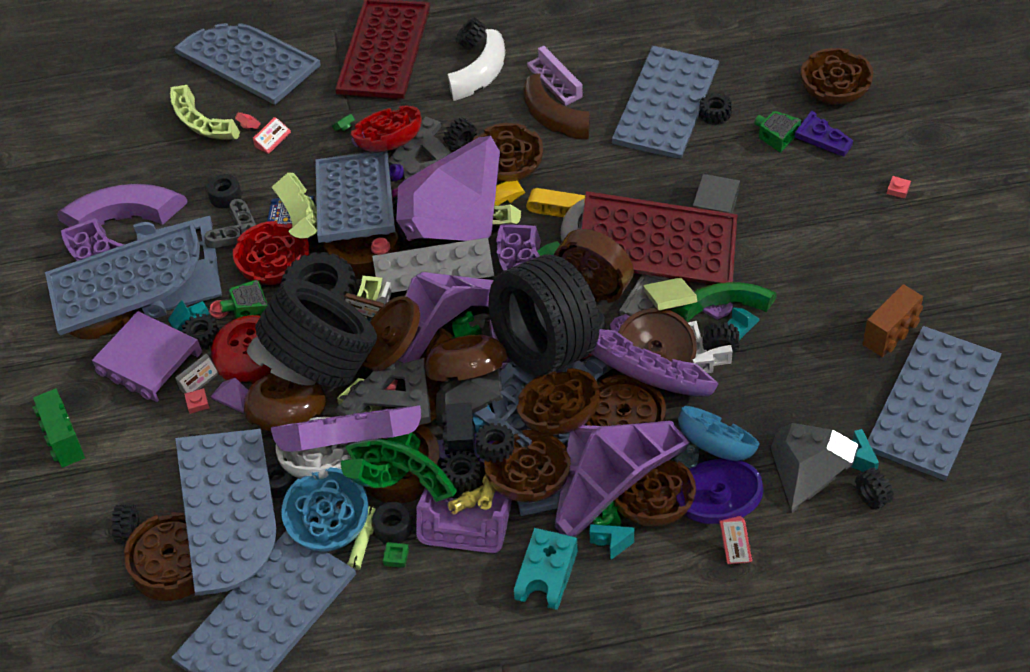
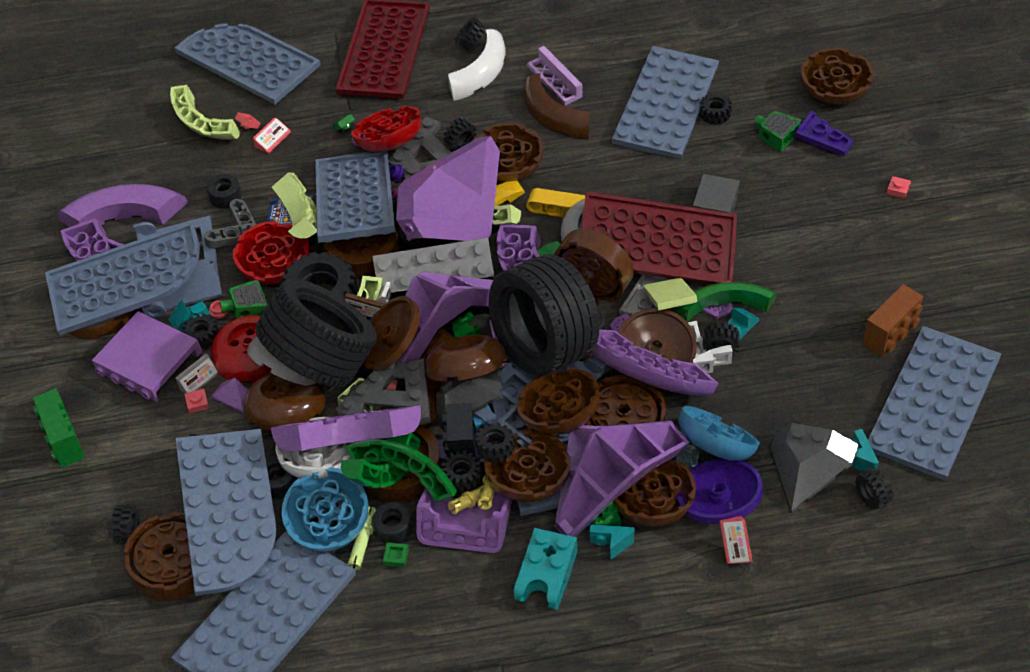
coral plate [371,238,390,255] -> none

